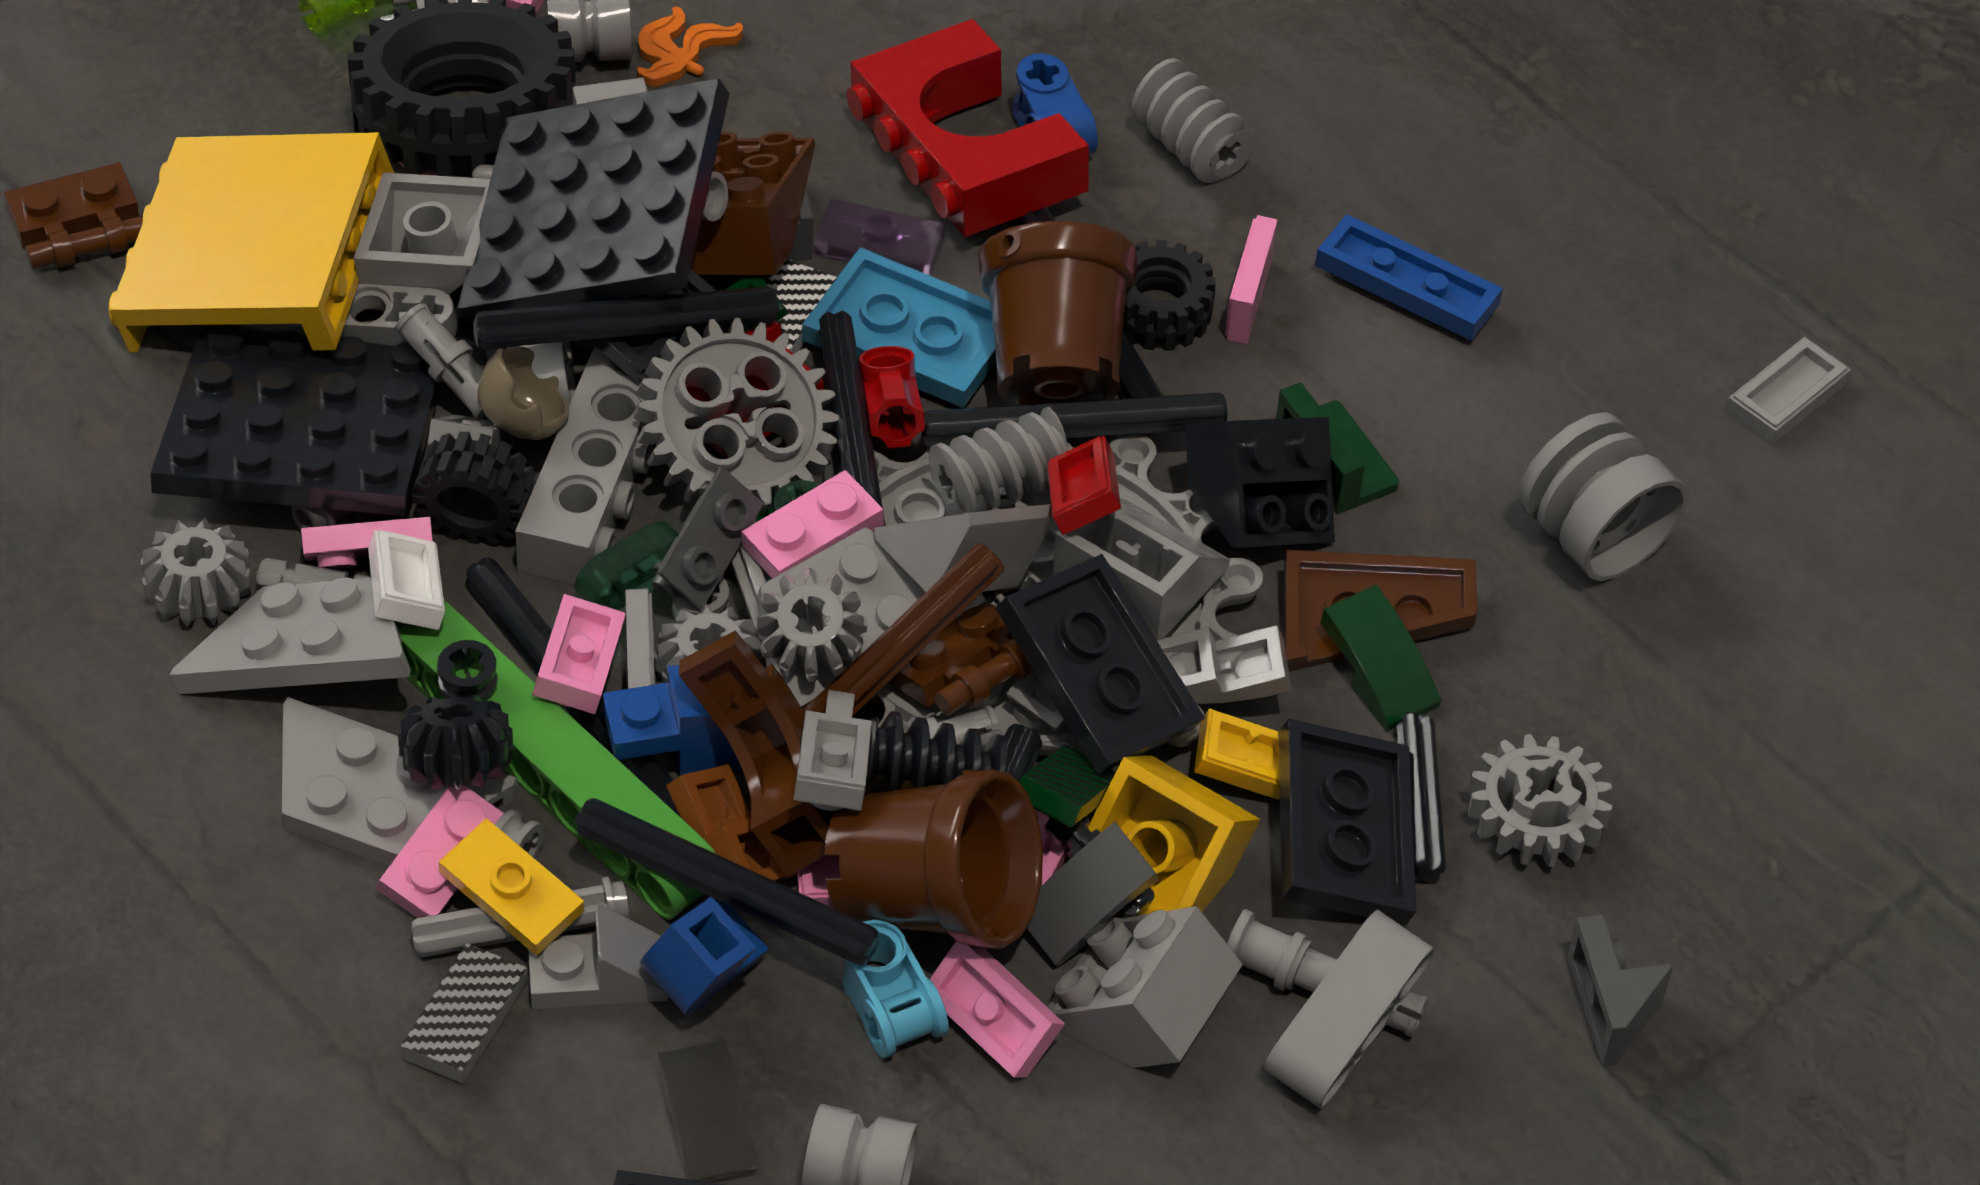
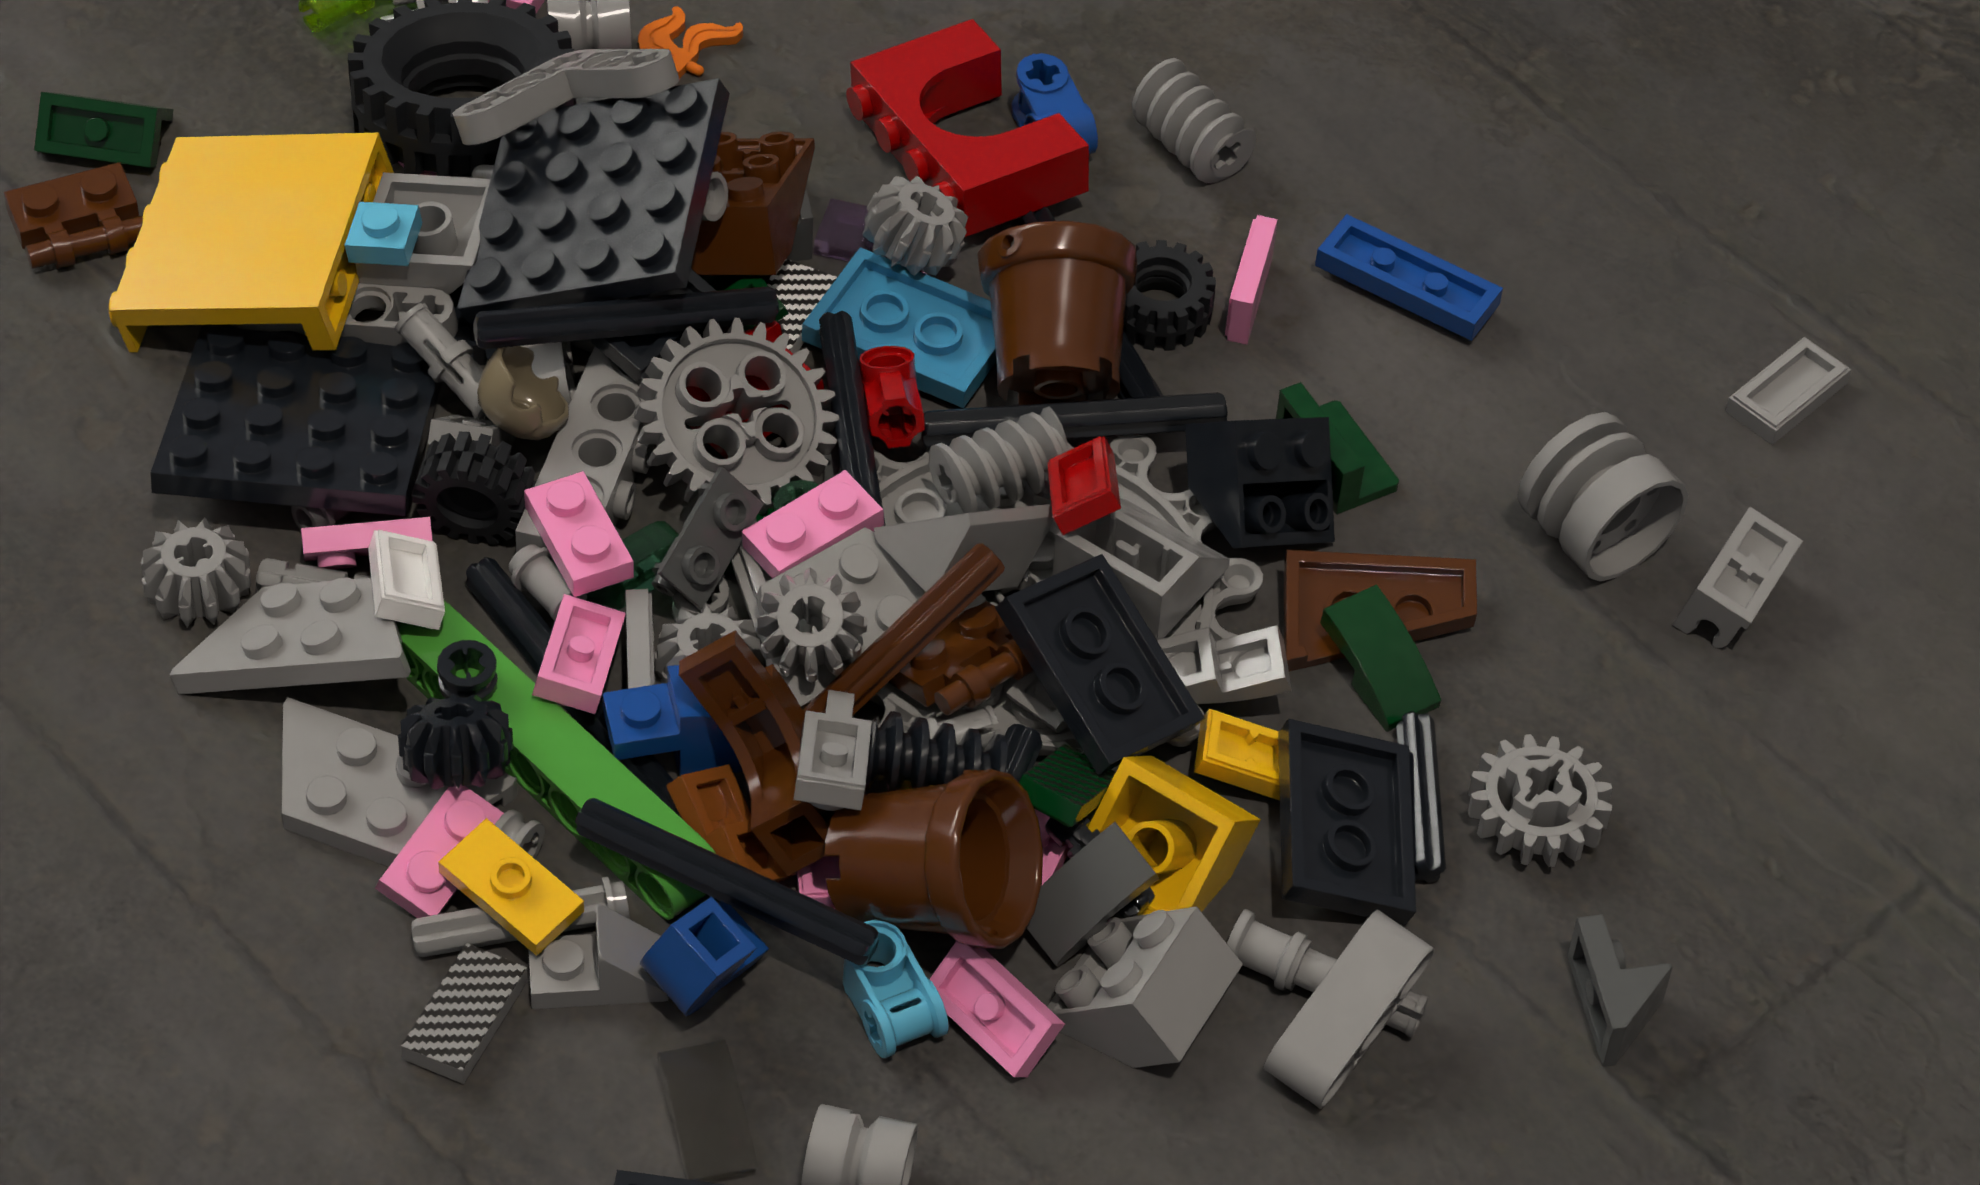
none -> dark green panel [34,92,174,167]
none -> medium azure plate [344,202,423,266]
none -> light grey beam [452,49,680,145]
none -> light grey pin [509,544,587,621]
none -> bright pink plate [524,471,634,597]
none -> light grey gear [862,176,968,276]
none -> light grey hinge [1672,507,1803,648]

